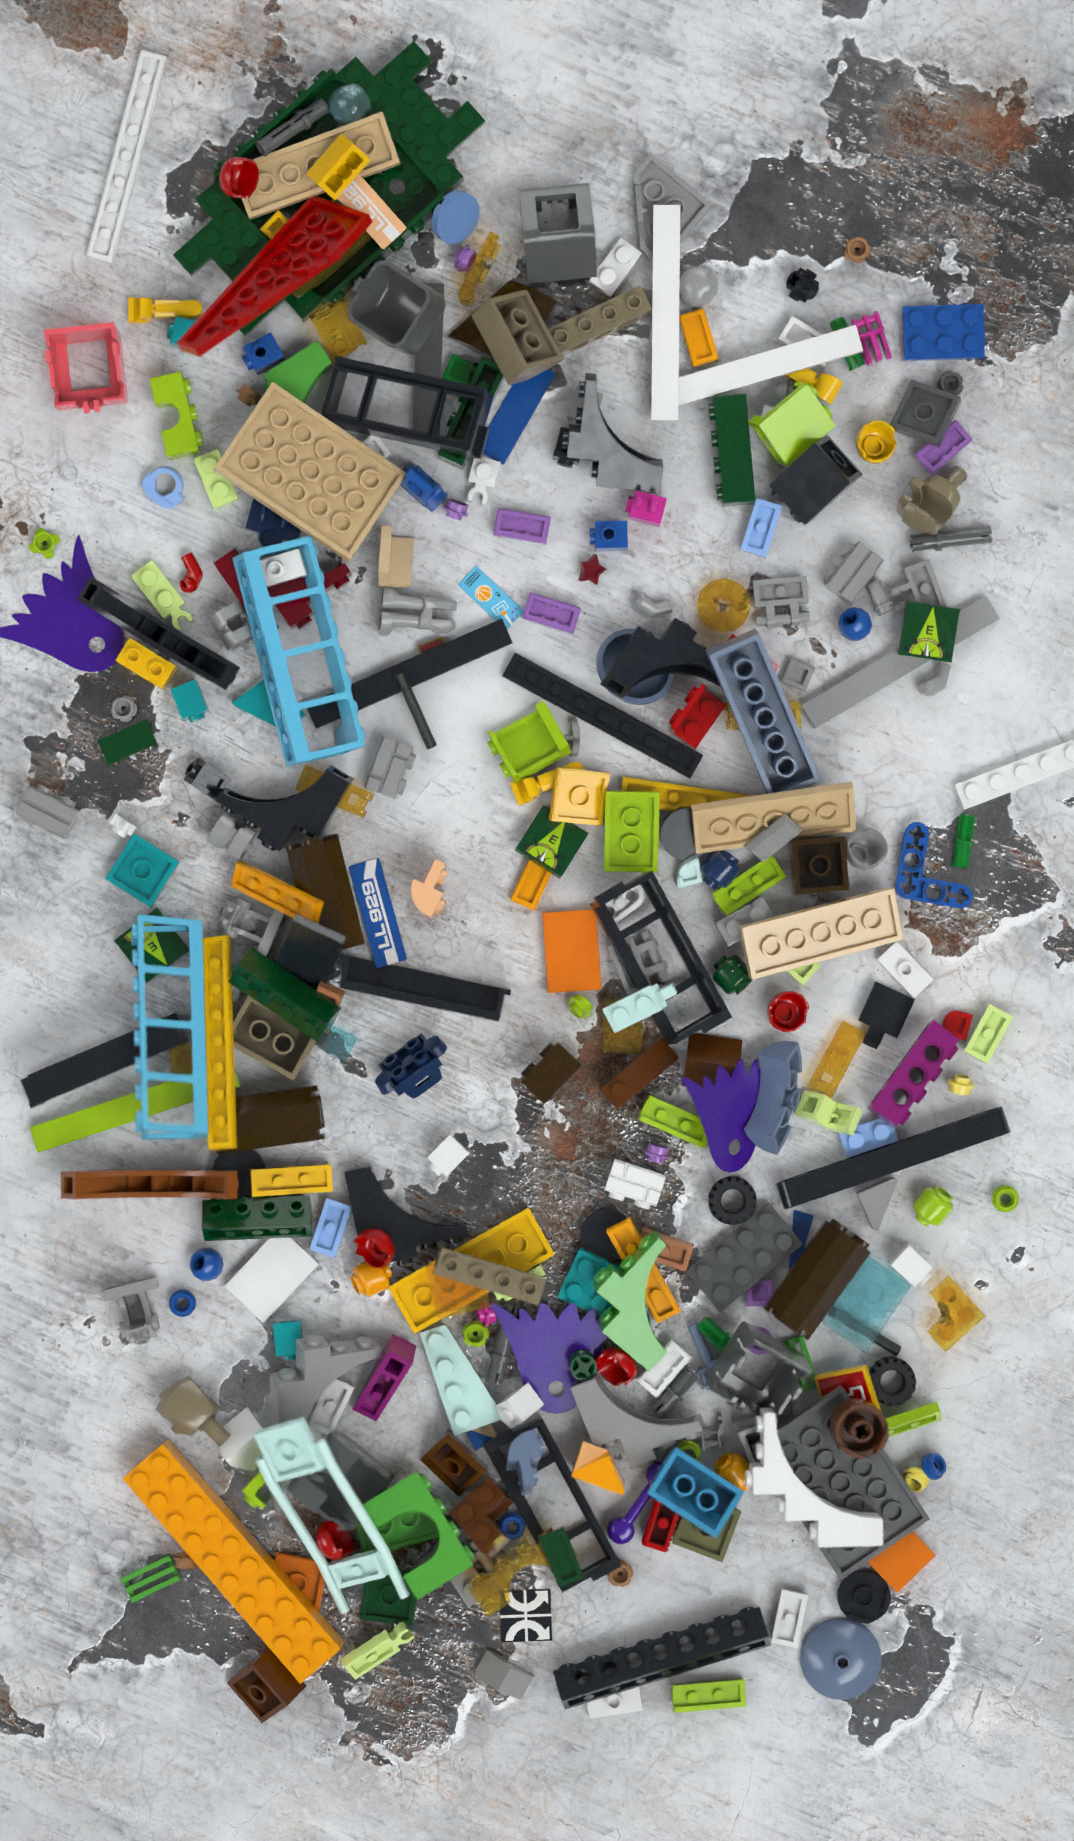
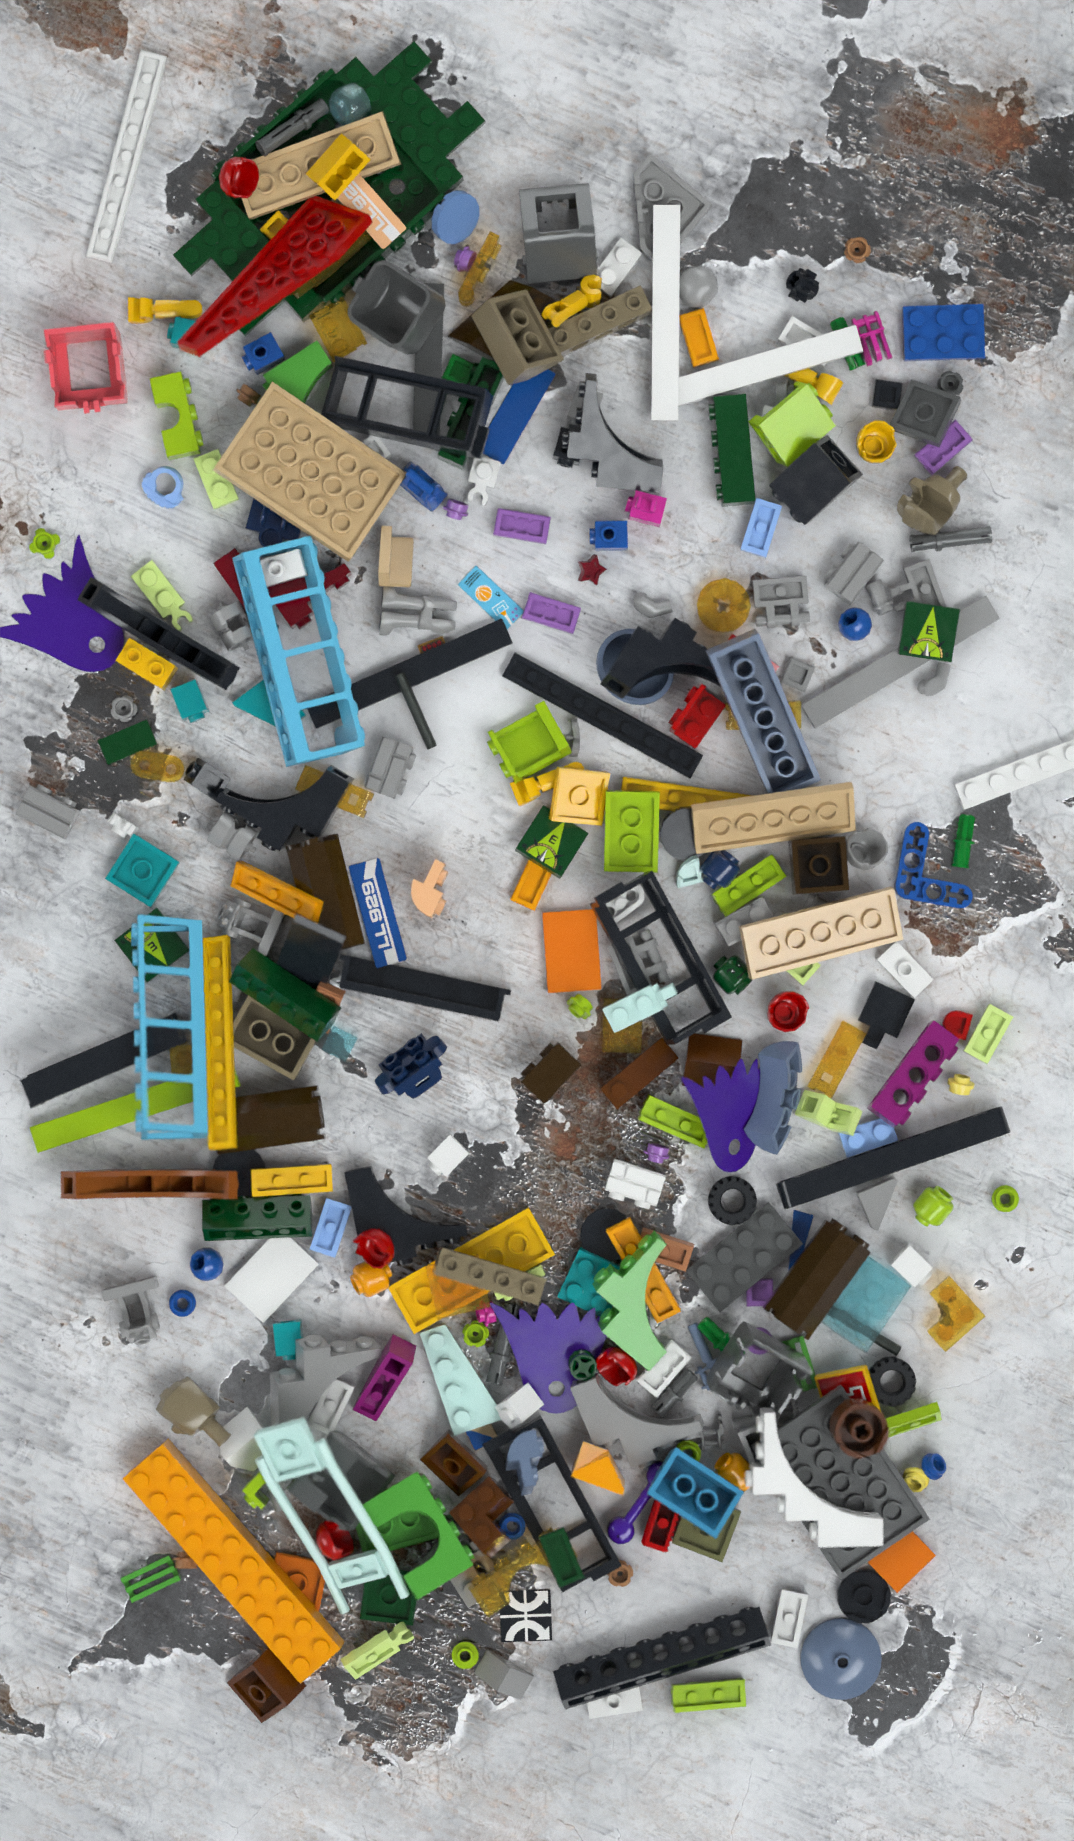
red arm [180,552,203,593] -> none
light grey tile [745,814,803,862] -> none
none -> clear yellow plate [131,751,185,783]
none -> lime plate [452,1641,479,1669]
none -> yellow piece [542,275,602,327]
none -> black tile [872,379,903,411]

